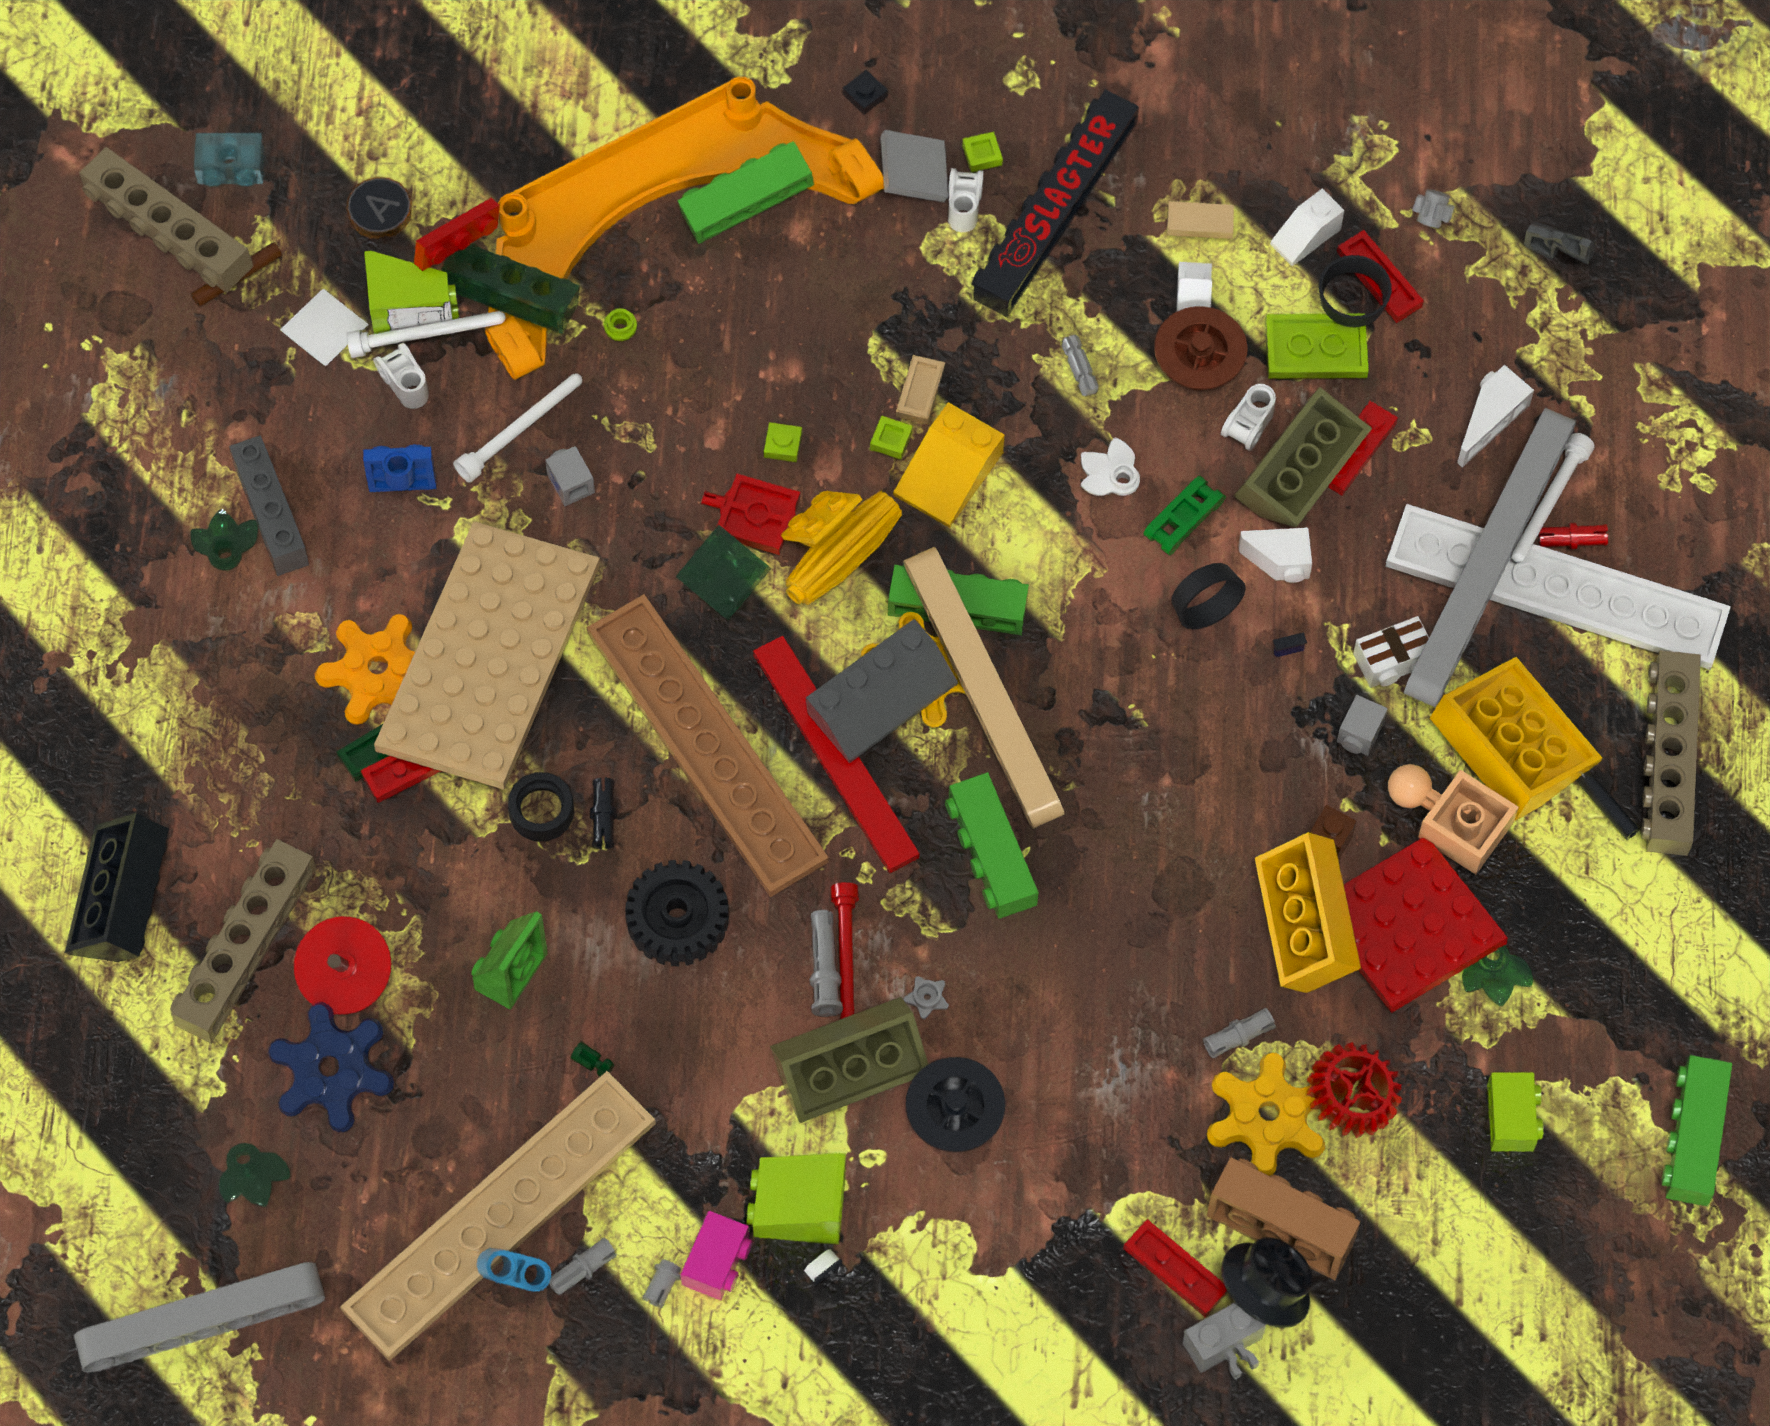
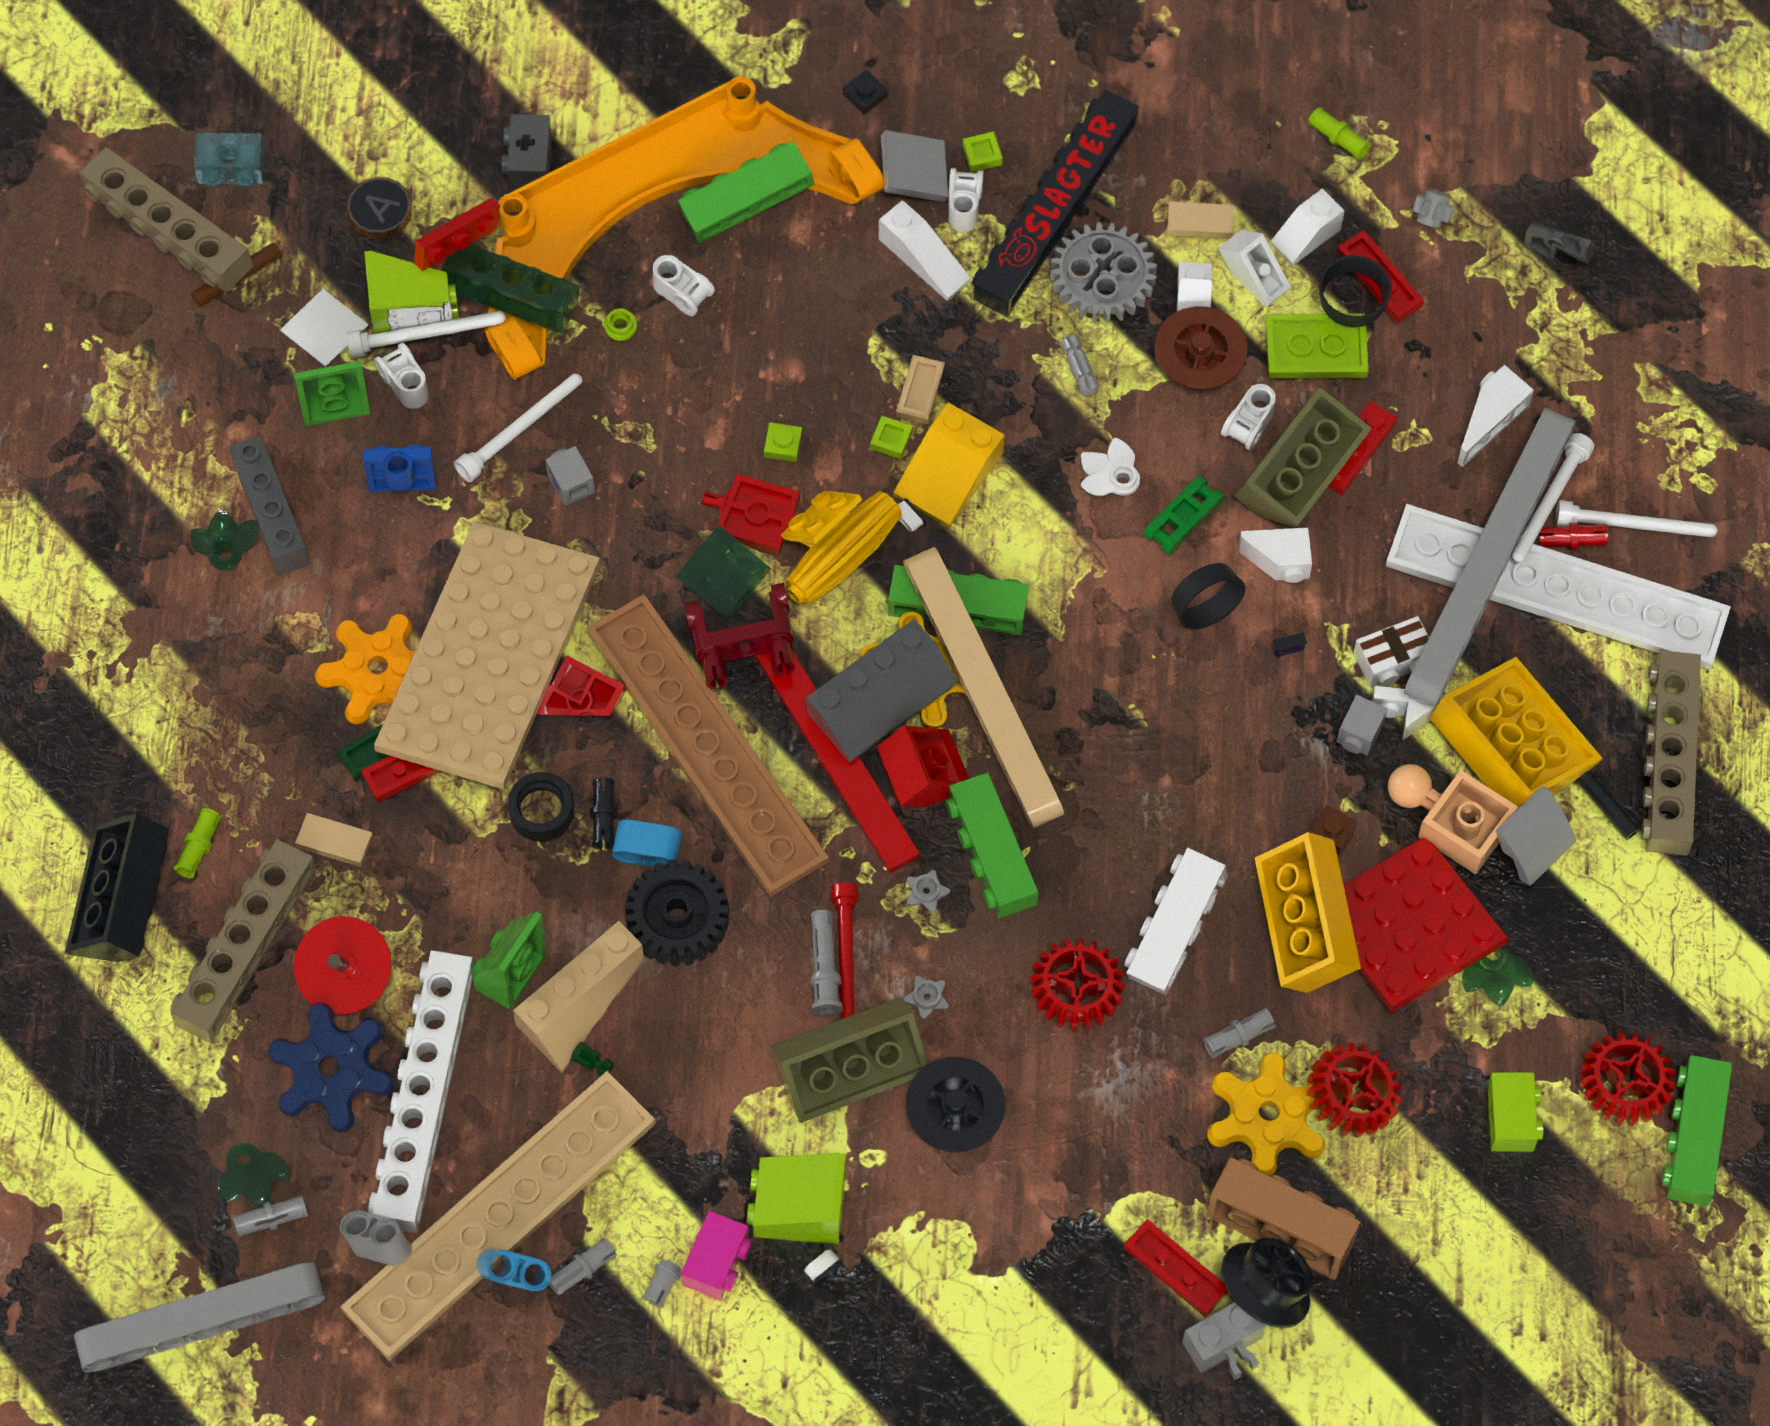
none -> lime pin [174,808,222,878]
none -> light grey pin [232,1195,308,1238]
none -> bright green slope [294,361,371,426]
none -> tan tile [295,813,373,867]
none -> light grey beam [340,1210,412,1265]
none -> white brick [368,950,474,1233]
none -> dark grey brick [502,114,552,187]
none -> tan wedge [513,921,644,1074]
none -> red slope [537,656,627,716]
none -> dark azure beam [611,819,682,868]
none -> white piece [653,255,715,316]
none -> dark red connector [684,583,795,689]
none -> red slope [877,725,969,808]
none -> white slope [879,200,971,301]
none -> white piece [898,498,926,533]
none -> light grey plate [907,870,950,913]
none -> red gear [1030,937,1125,1032]
none -> light grey gear [1050,222,1157,323]
none -> white wedge [1124,847,1228,996]
none -> white slope [1218,229,1291,306]
none -> lime pin [1308,107,1371,160]
none -> white slope [1372,685,1443,740]
none -> light grey slope [1496,785,1576,886]
none -> white piece [1555,500,1718,537]
none -> red gear [1579,1031,1676,1126]

